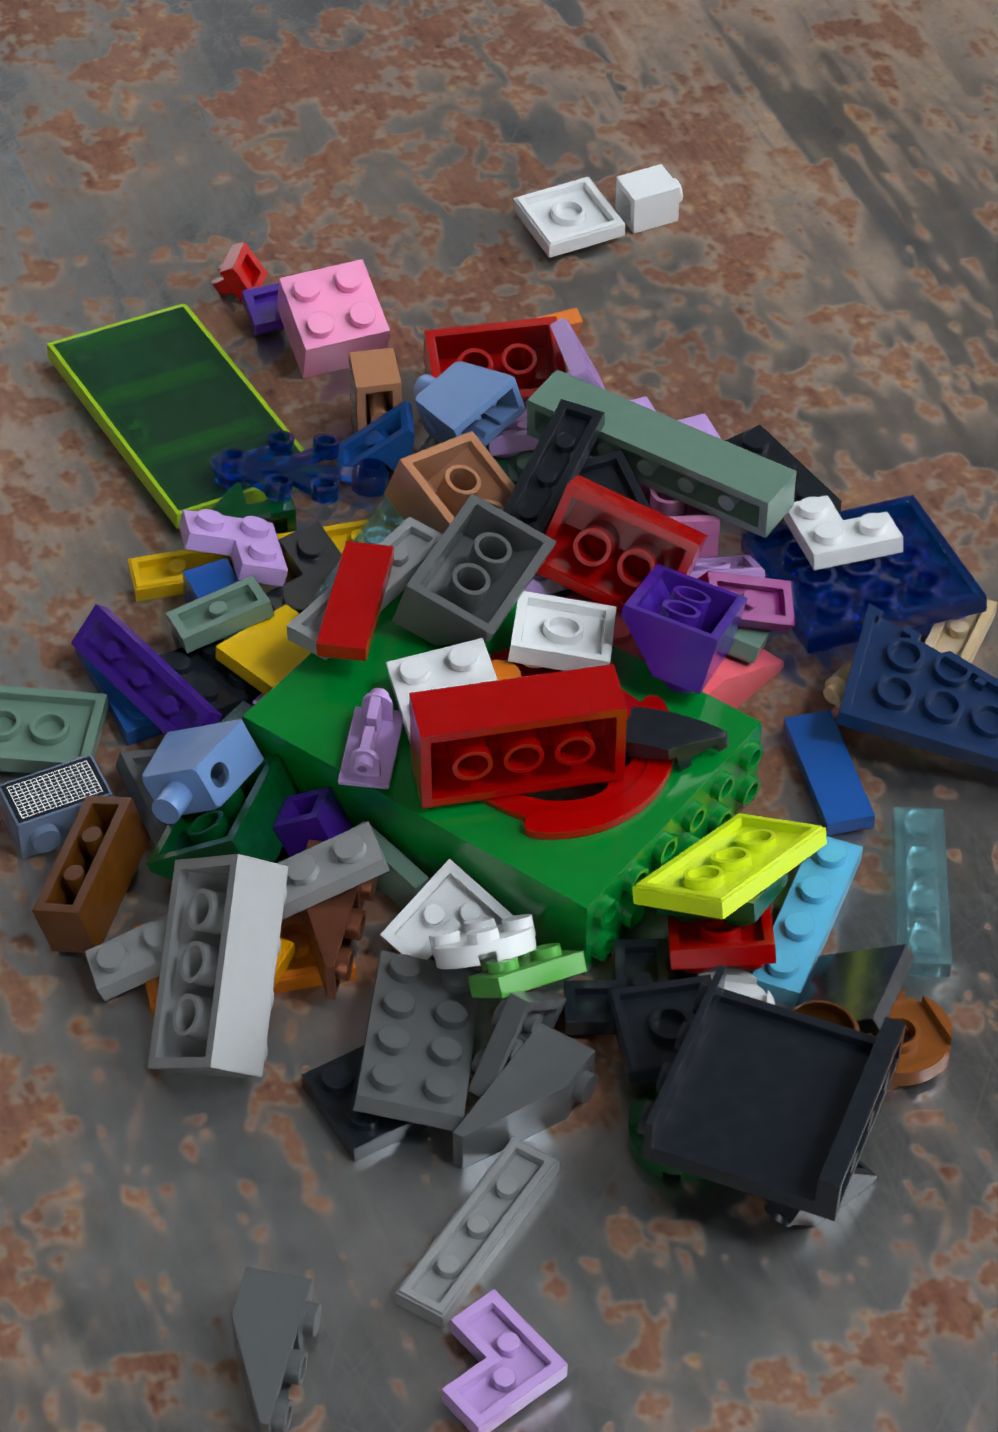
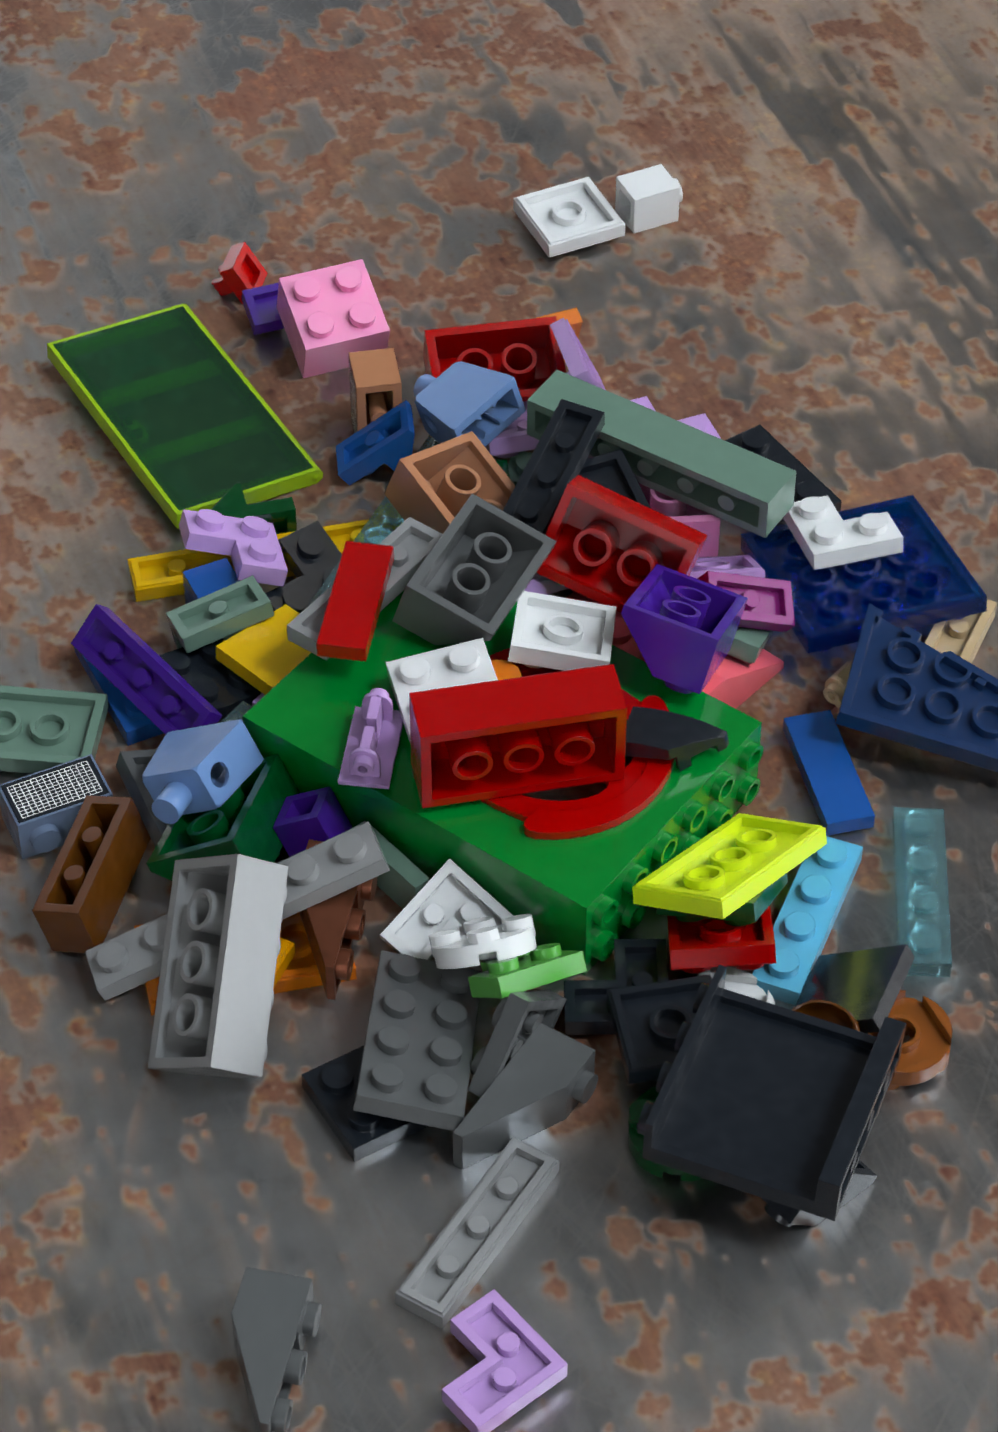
clear blue plant [210,431,389,504] -> none

